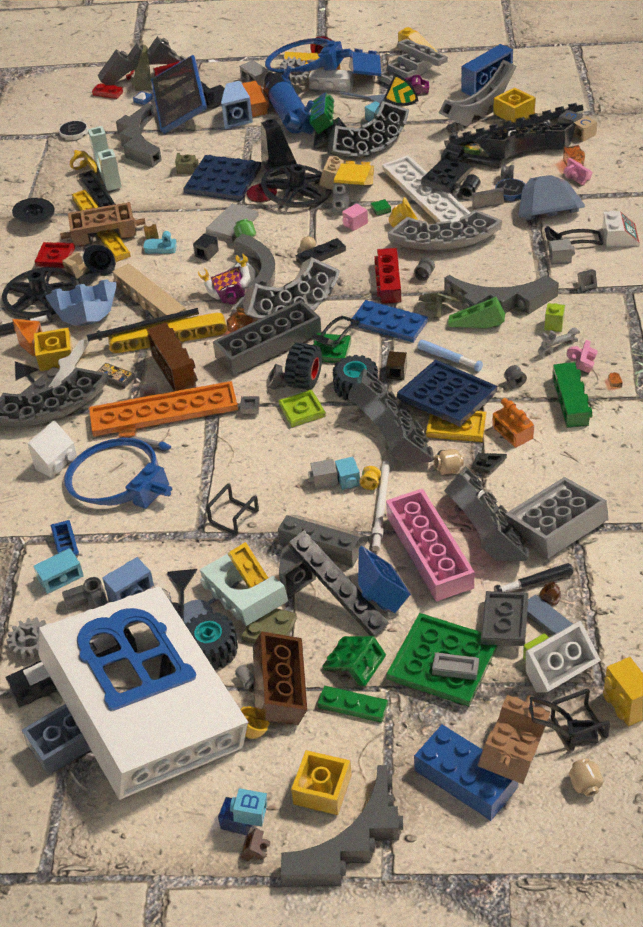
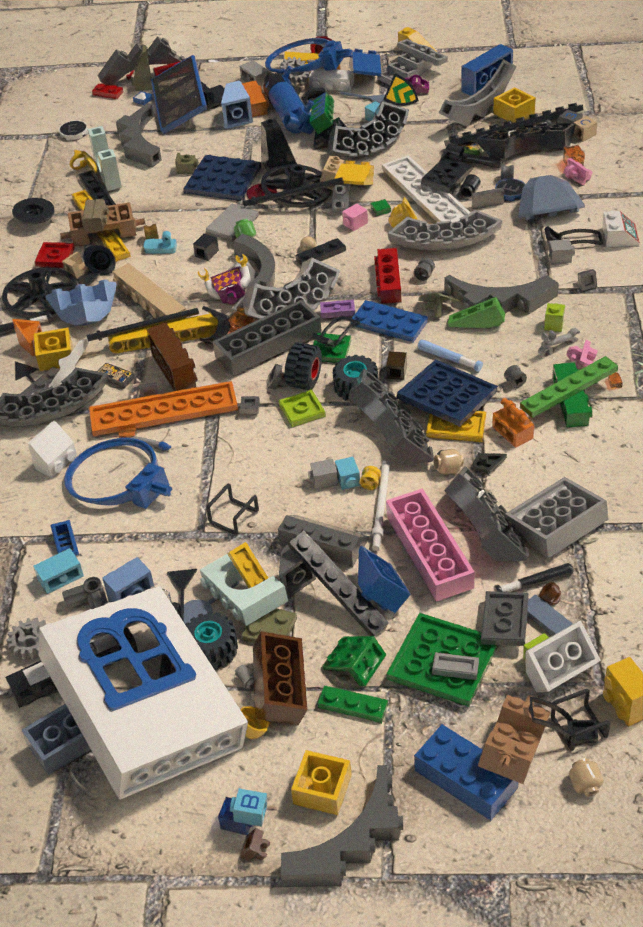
none -> dark tan brick [82,199,109,232]
none -> black helmet [199,306,231,345]
none -> black bar [243,177,344,207]
none -> black helmet [301,88,329,106]
none -> medium lavender plate [320,300,355,319]
none -> bright green plate [520,356,618,418]

